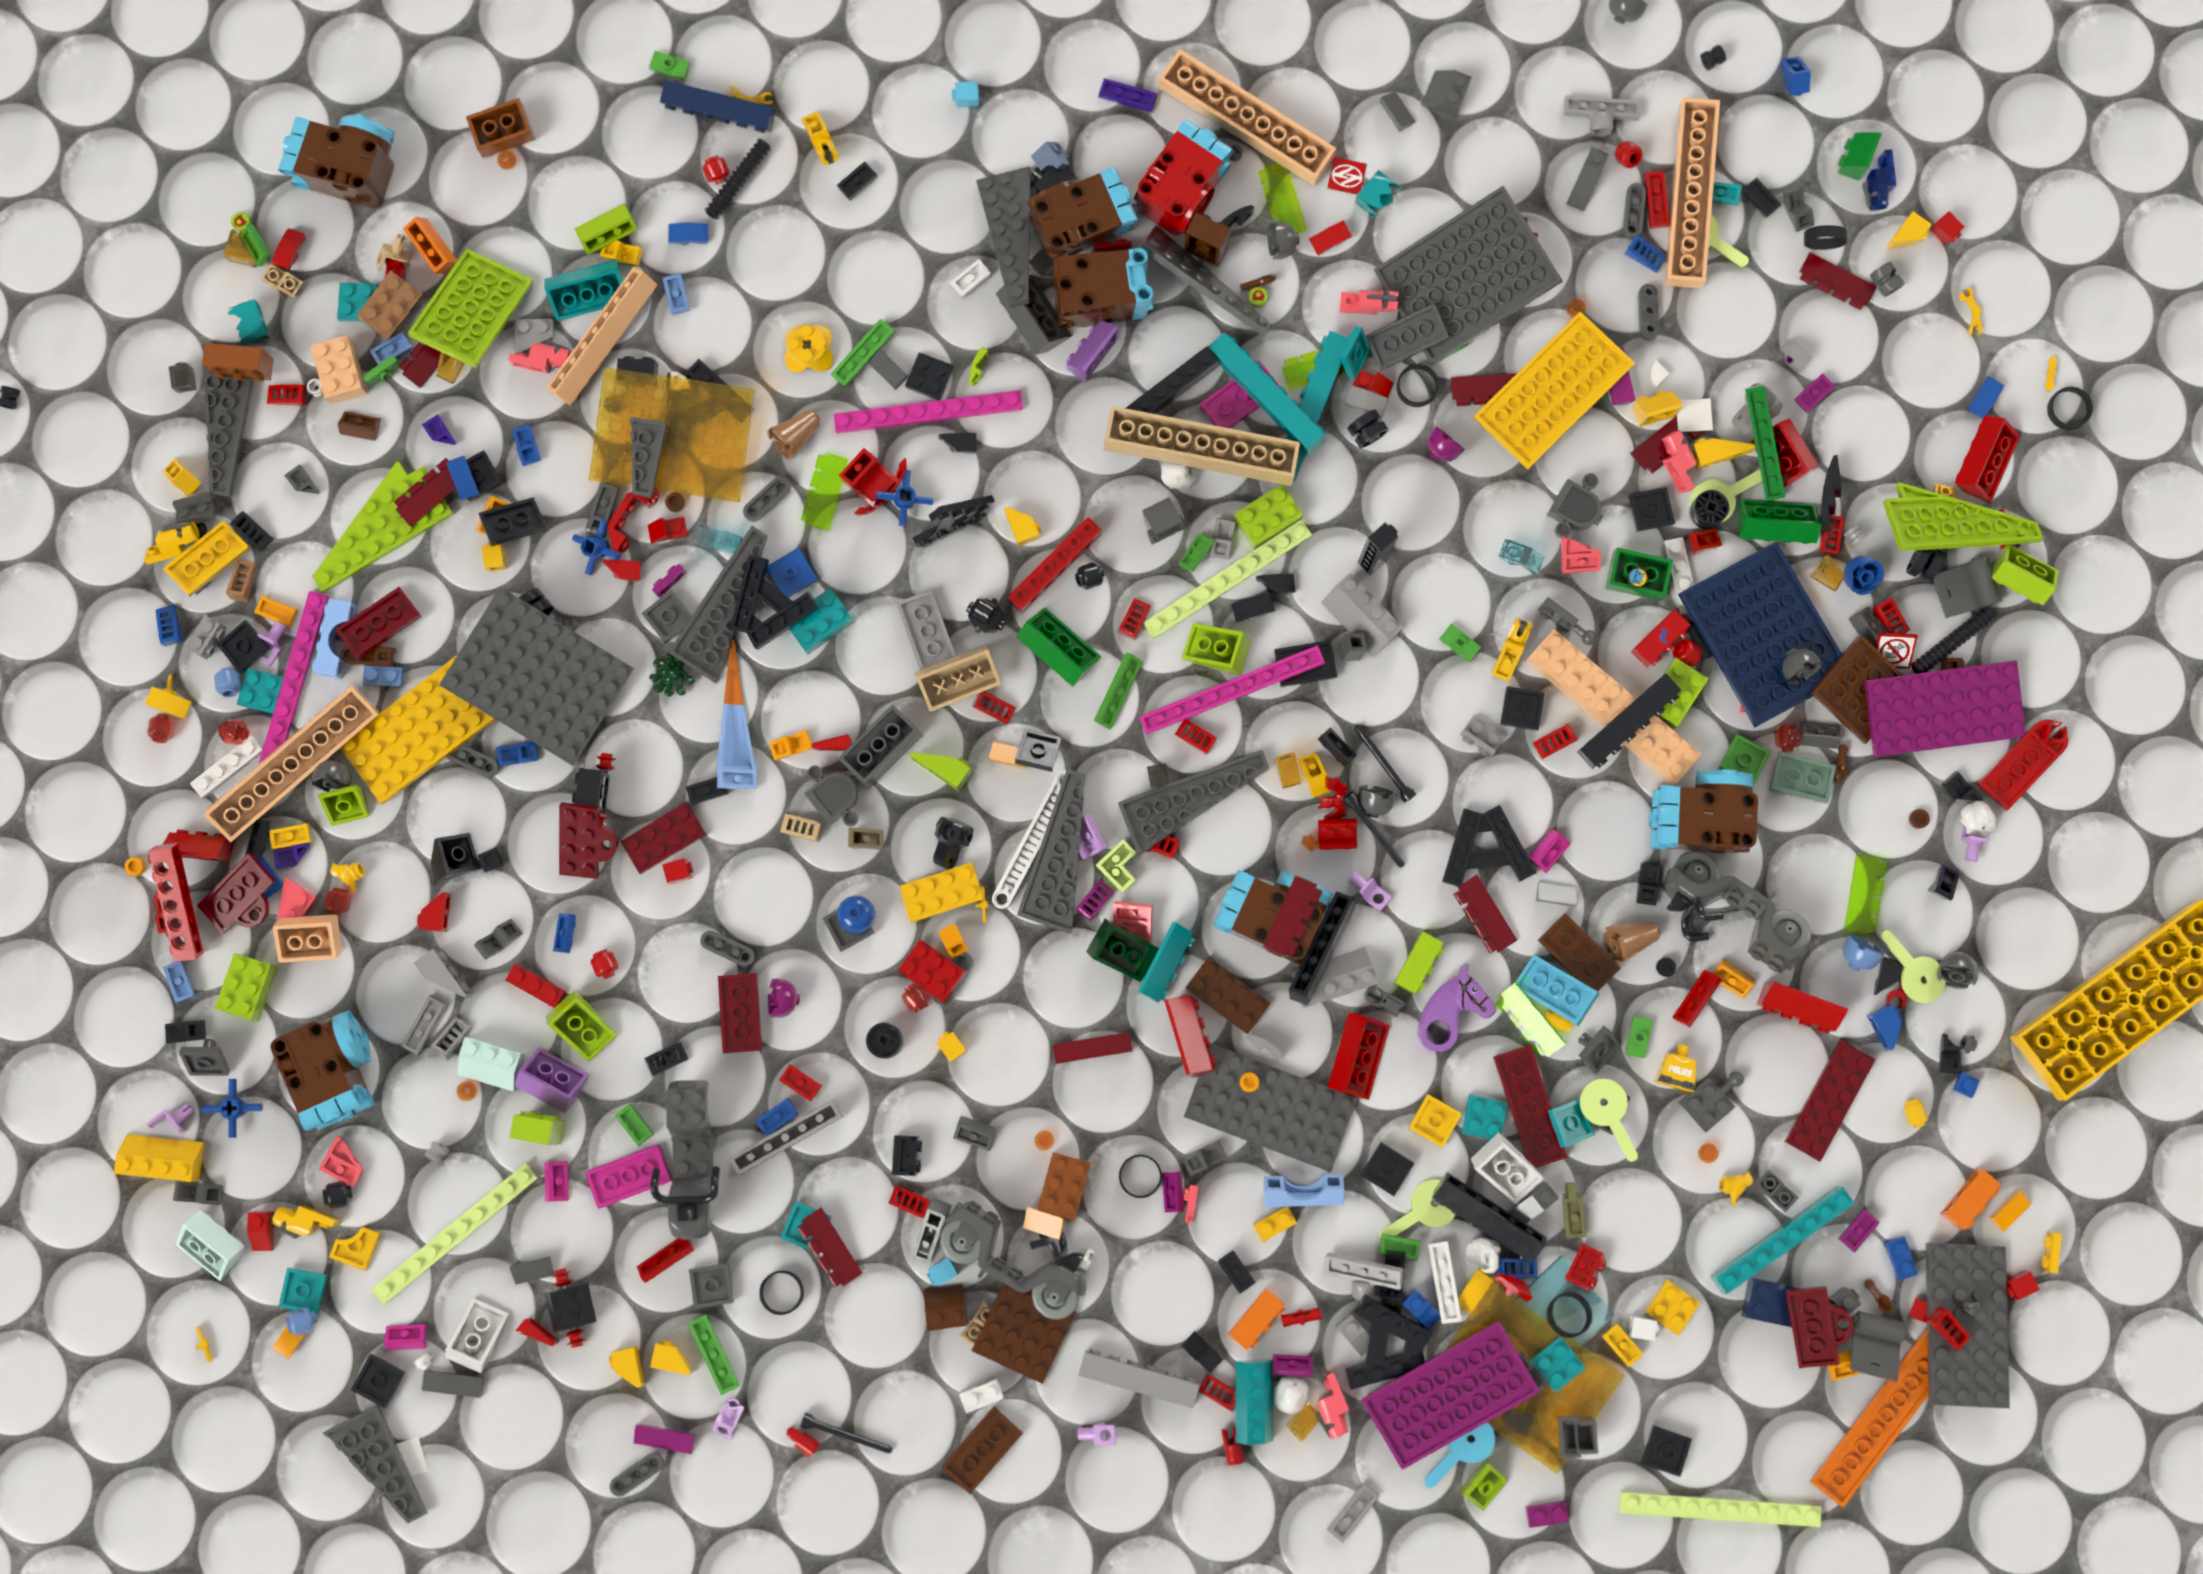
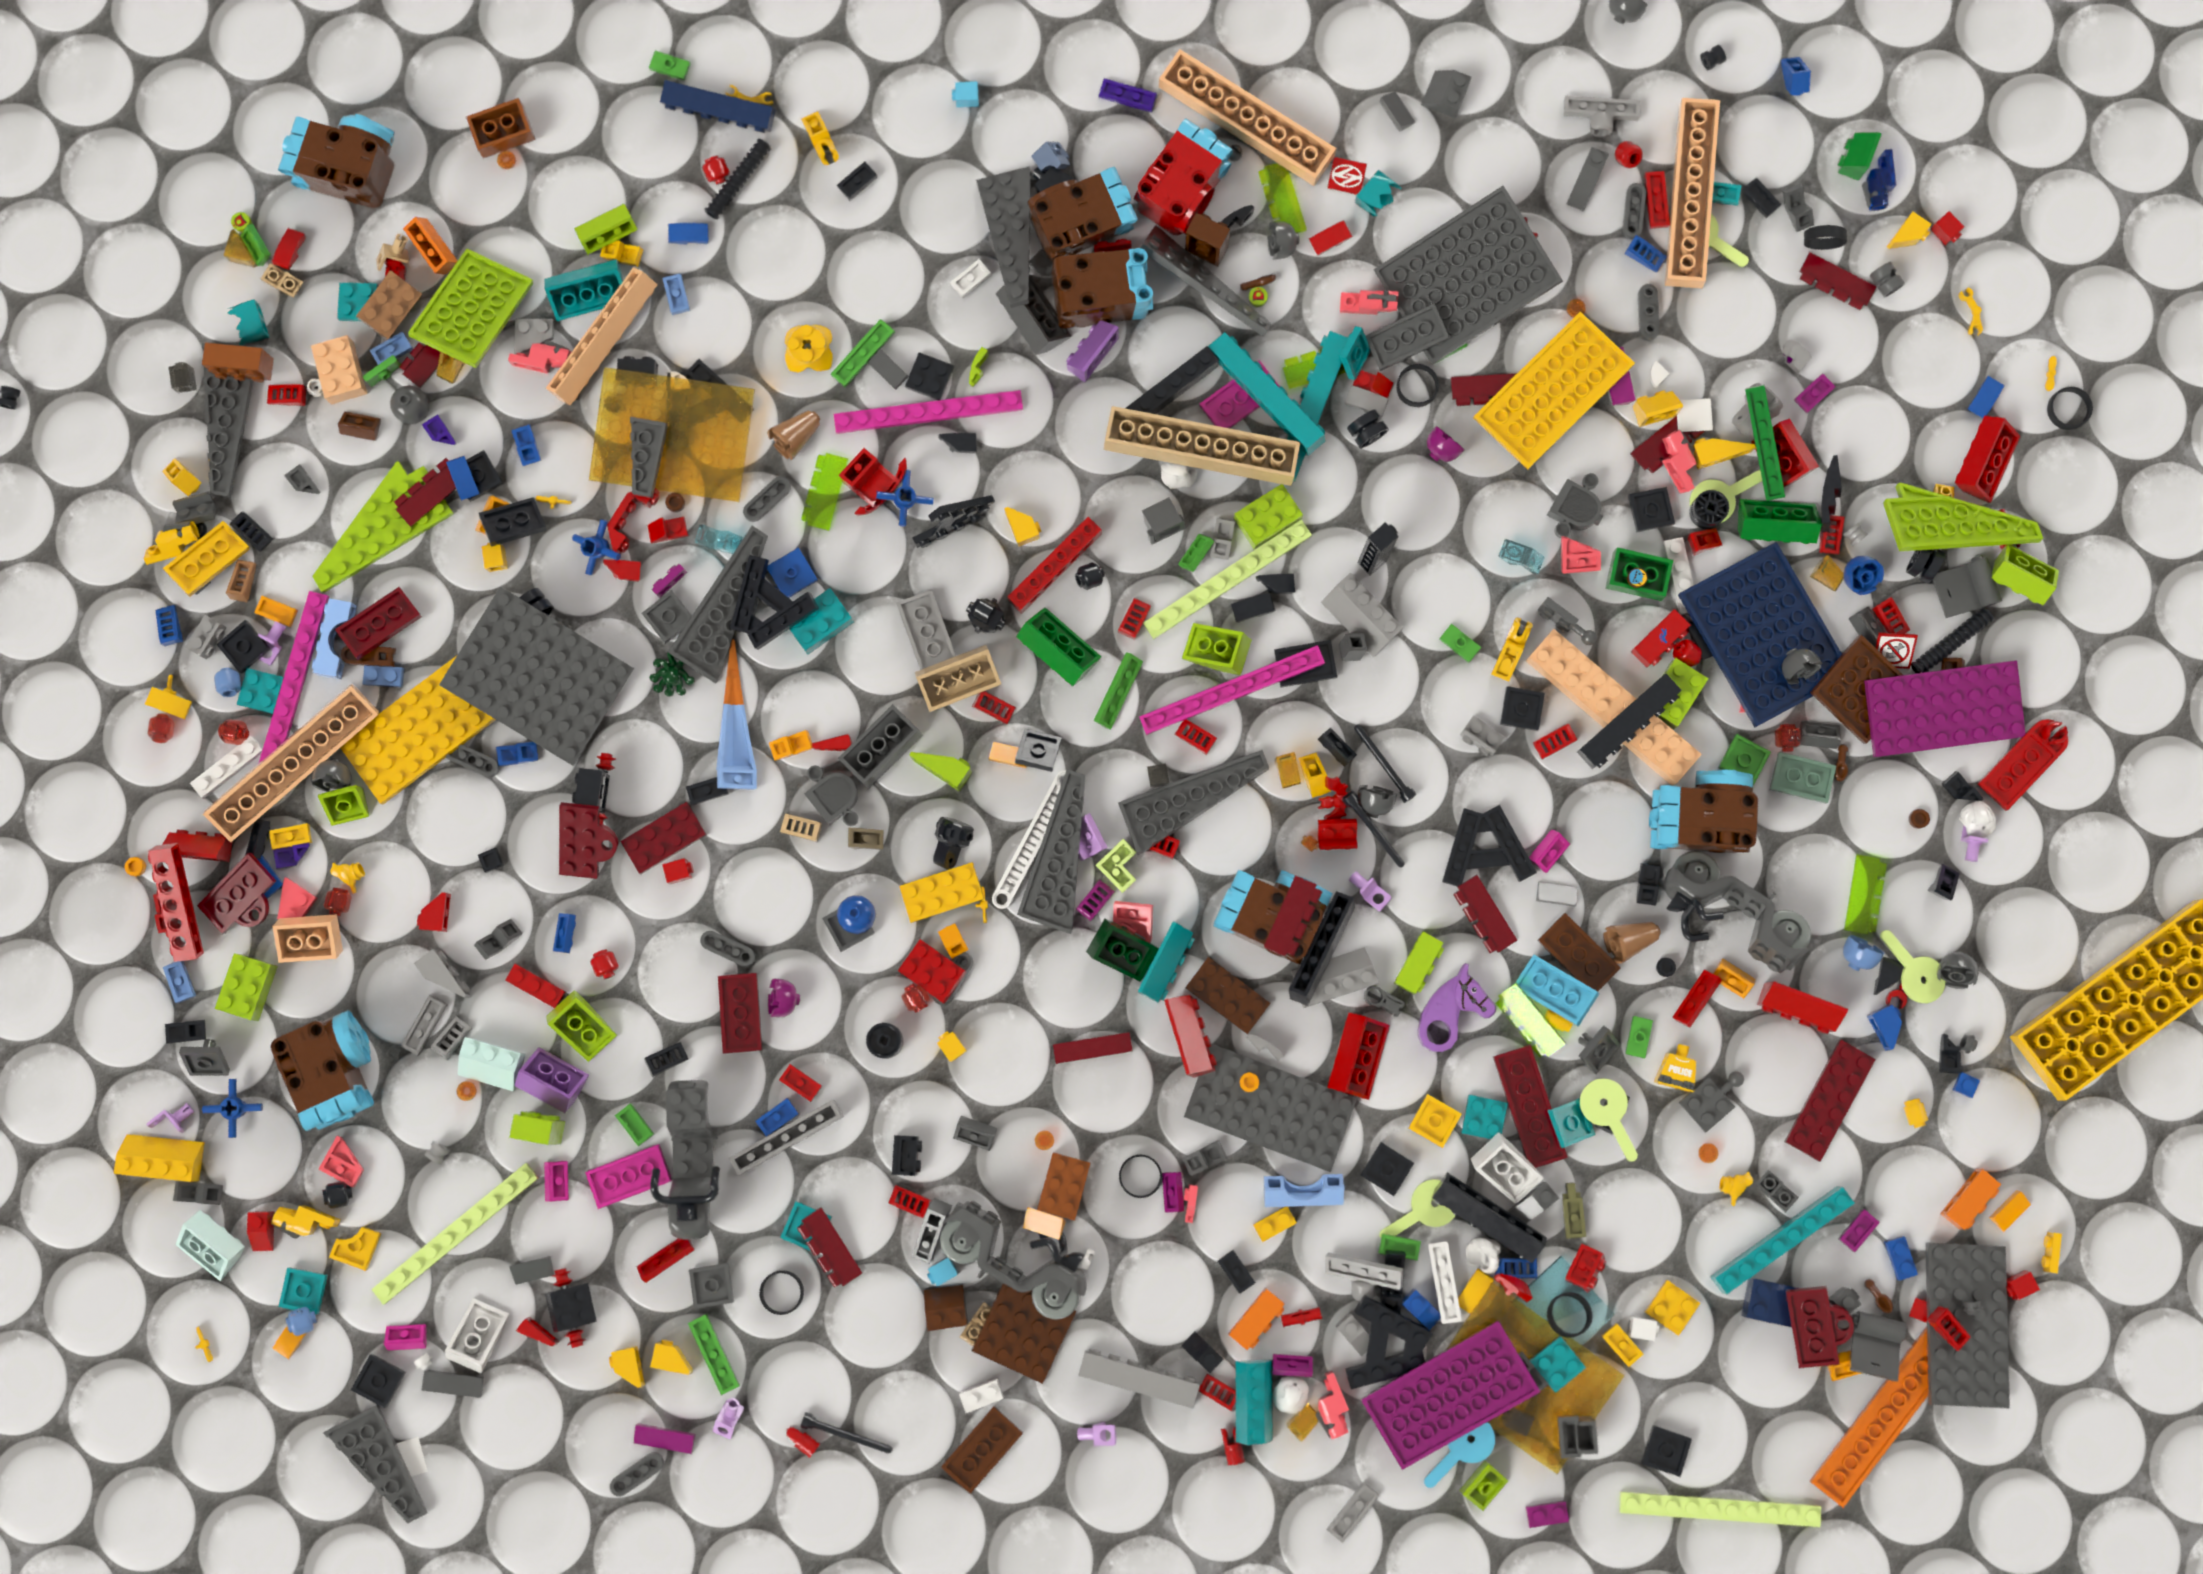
black slope [430,833,480,881] -> none
dark grey plate [585,483,620,538] -> none
none -> dark grey cylinder [390,385,430,425]
none -> yellow piece [535,496,571,509]

